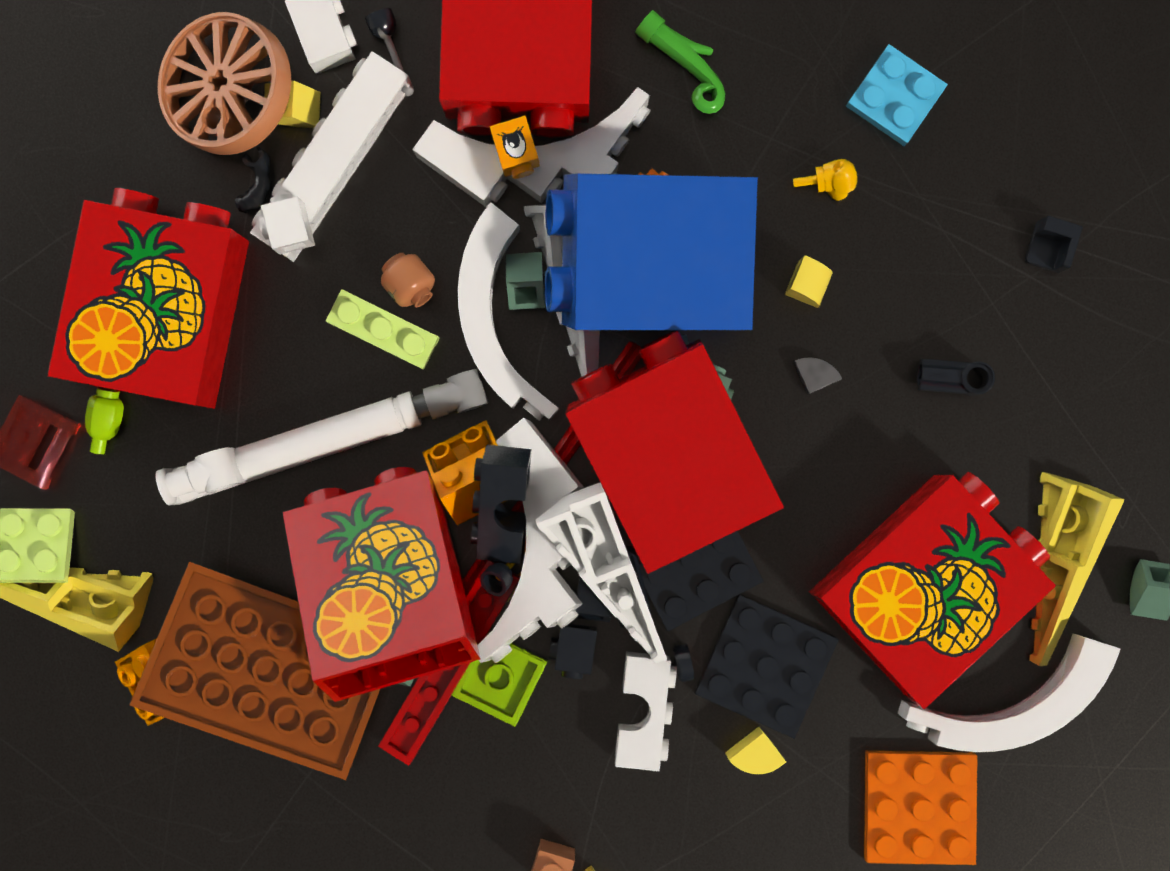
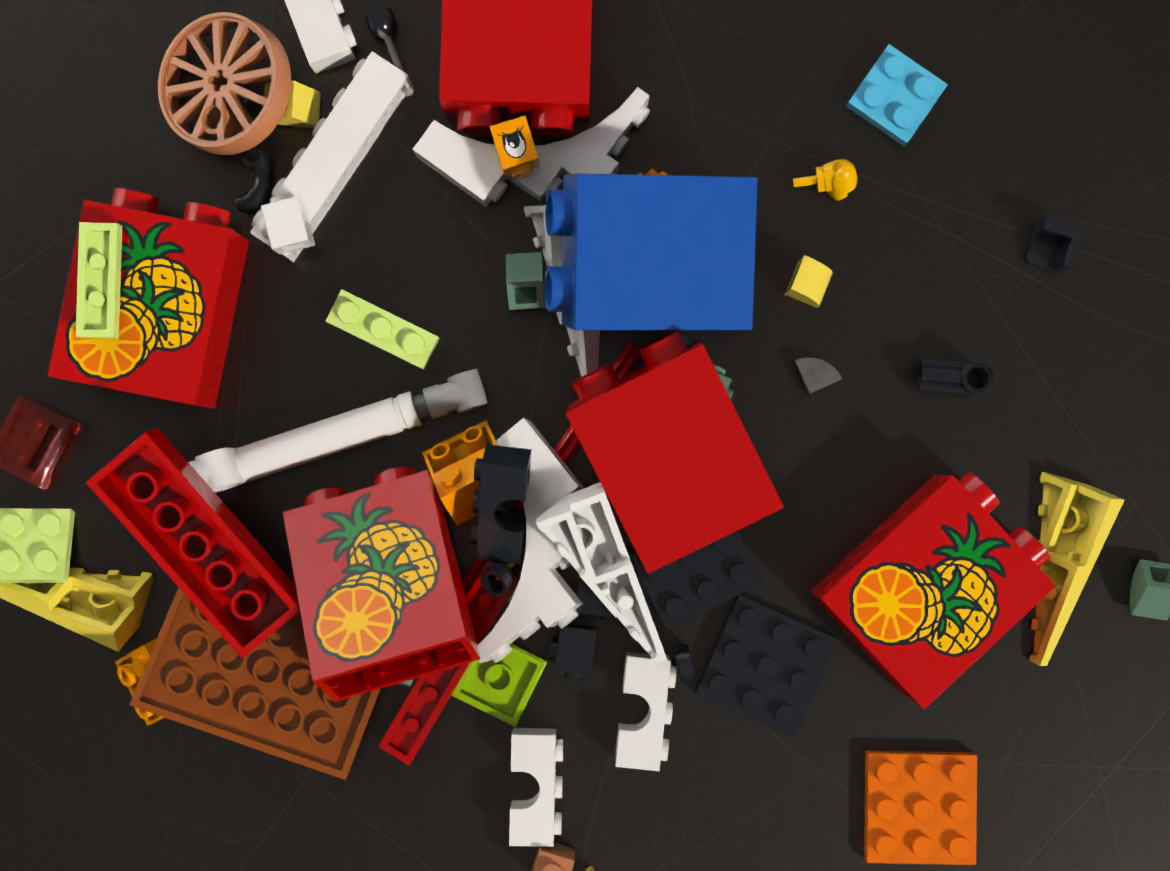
lime plant [85,387,124,454] -> none
nougat head [381,253,435,307] -> none
white arch [458,202,559,421] -> none
bright green plant [635,10,725,114] -> none
light yellow brick [725,726,786,774] -> none
white arch [897,633,1120,752] -> none
none -> yellowish green plate [75,222,122,339]
none -> red brick [86,428,300,659]
none -> white arch [509,728,563,847]

